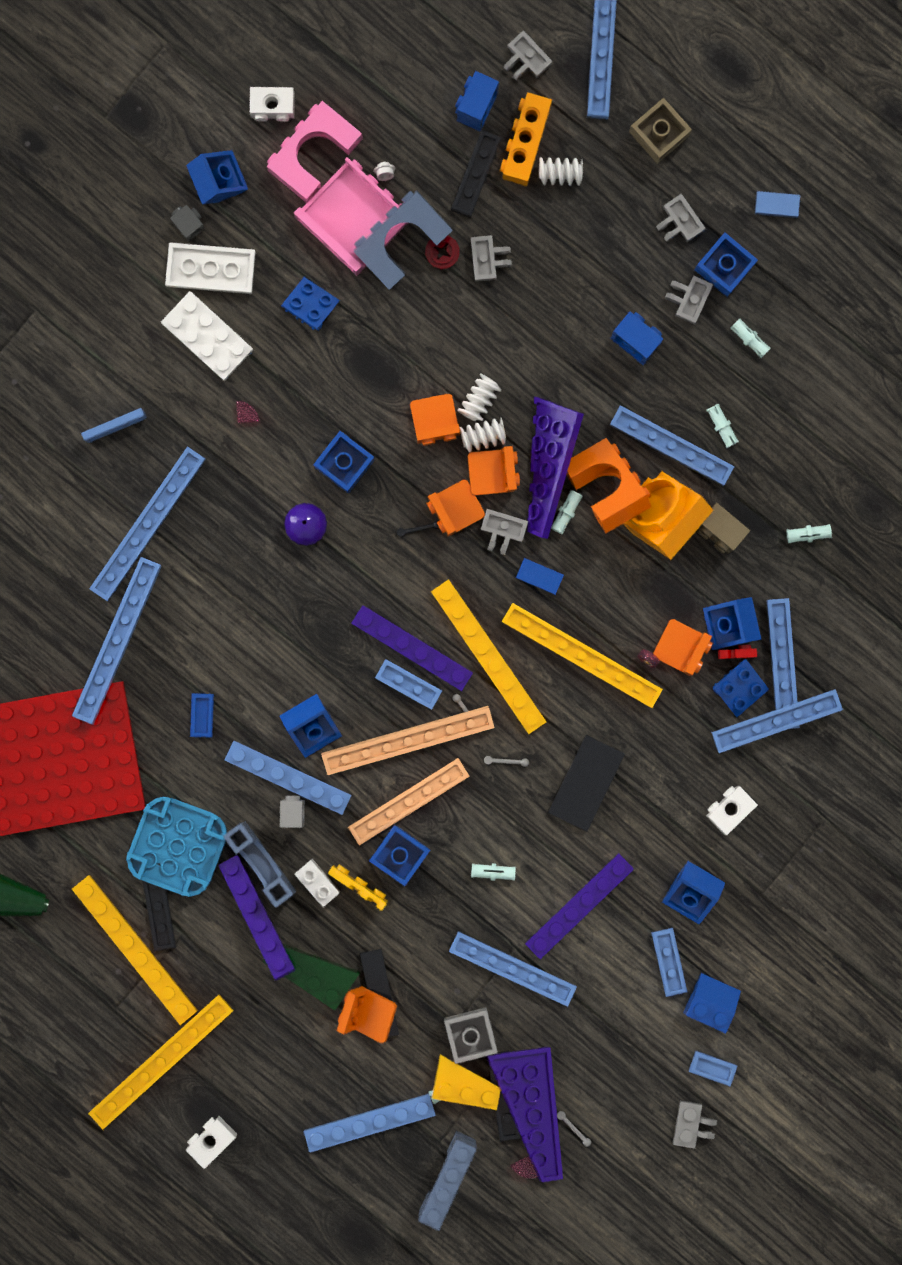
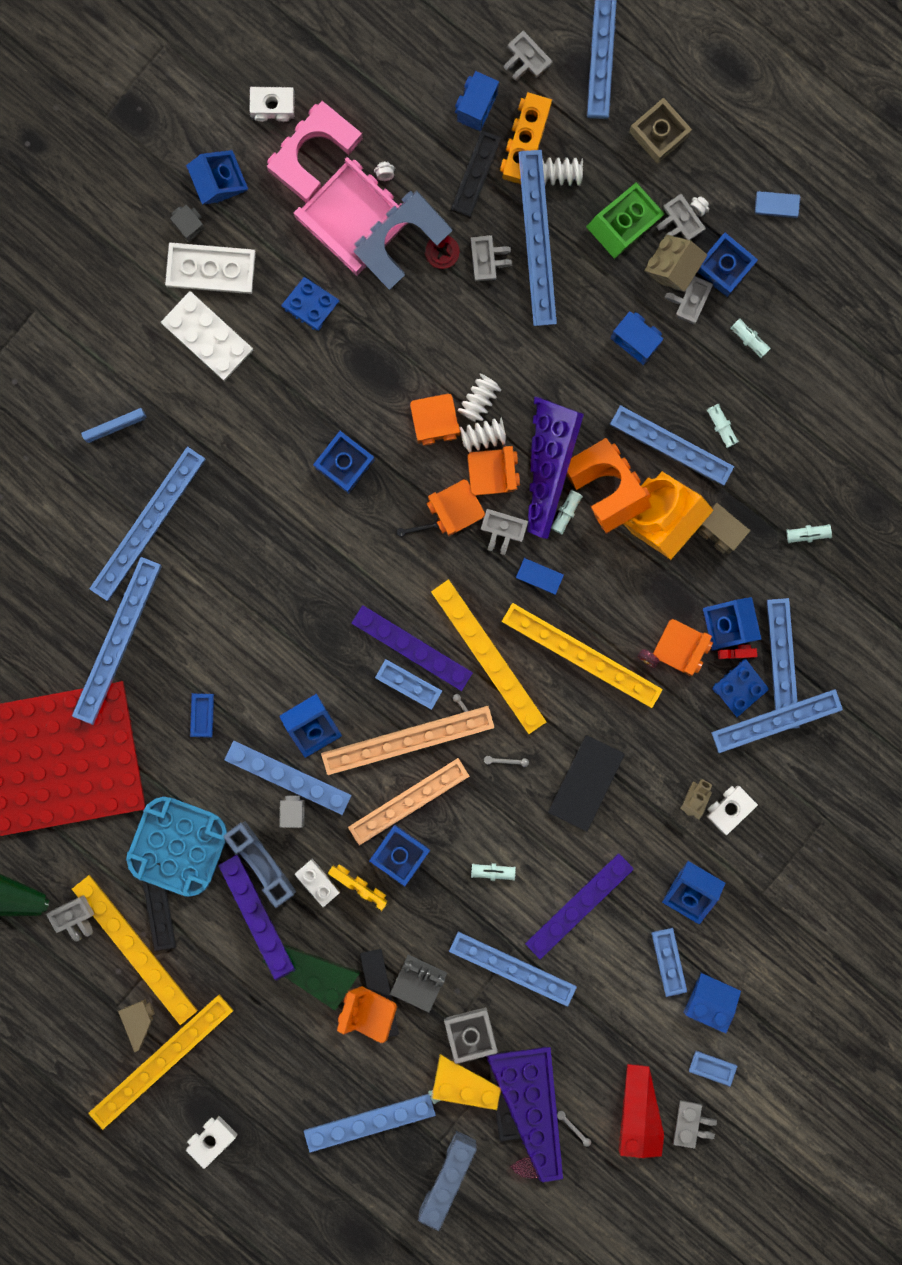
clear pink tile [236,401,260,423] -> none
dark purple helmet [284,503,327,546] -> none
none -> light grey hinge [46,895,94,942]
none -> dark tan slope [118,999,155,1052]
none -> dark grey hinge [390,955,447,1013]
none -> medium blue plate [518,150,557,326]
none -> bright green slope [586,182,665,259]
none -> red wedge [618,1064,664,1158]
none -> dark tan brick [644,235,707,292]
none -> dark tan hips [680,779,712,820]
none -> white plate [690,197,709,217]

